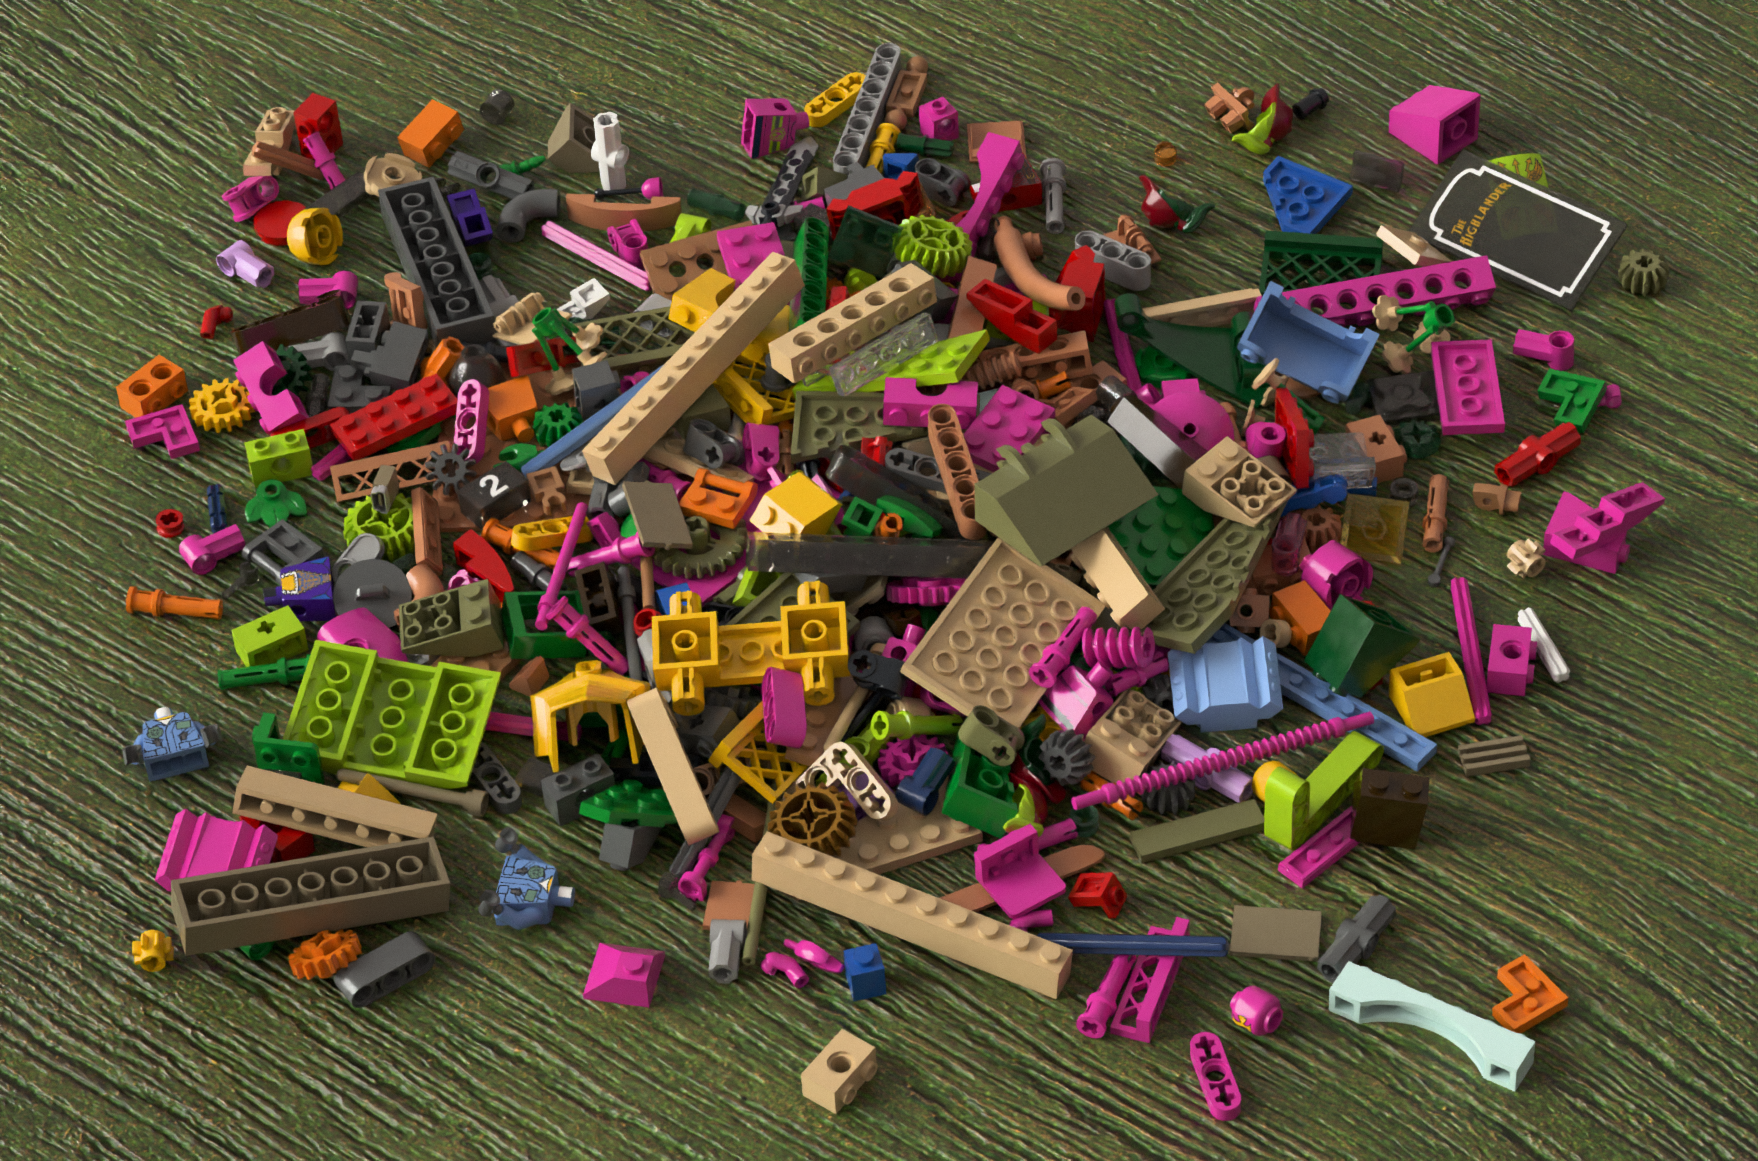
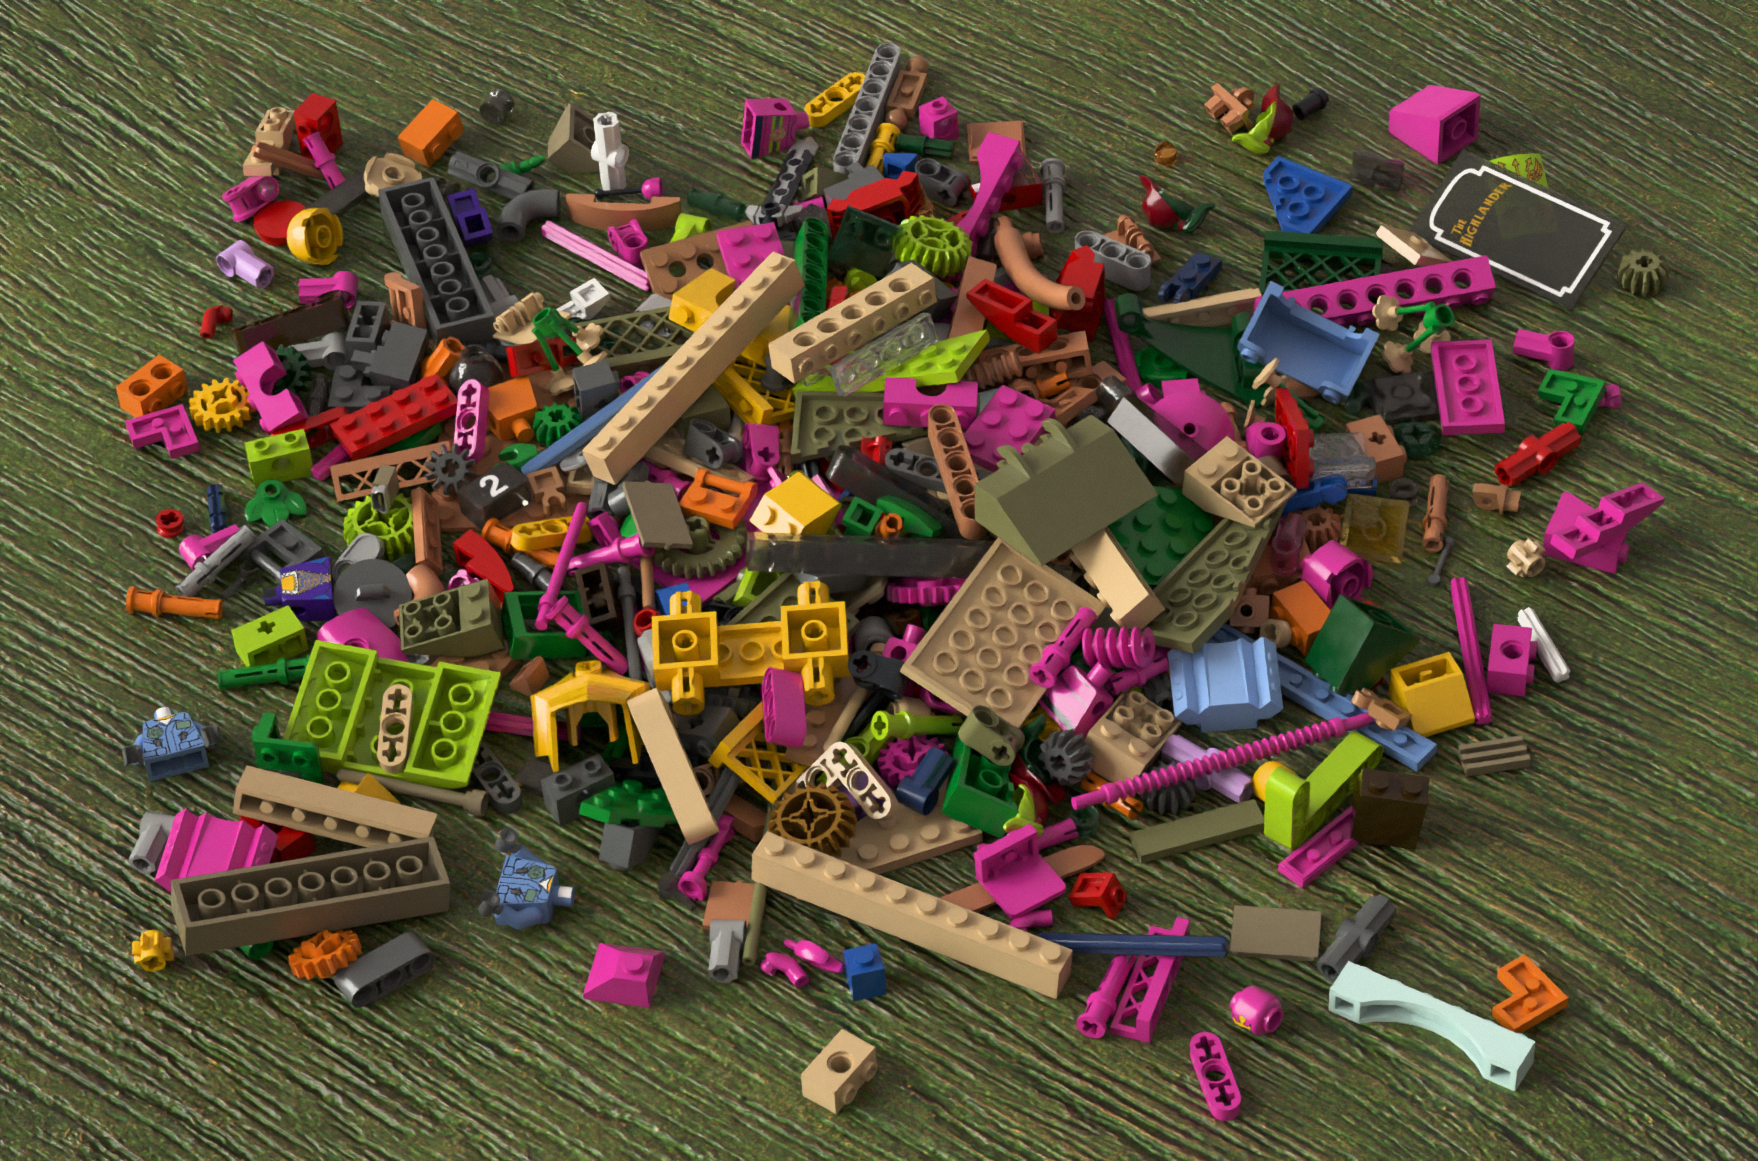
none -> light grey piece [129,811,175,875]
none -> light grey pin [175,525,257,597]
none -> tan beam [377,684,414,774]
none -> dark blue hinge [1158,252,1222,304]
none -> medium nougat plate [1351,688,1412,731]

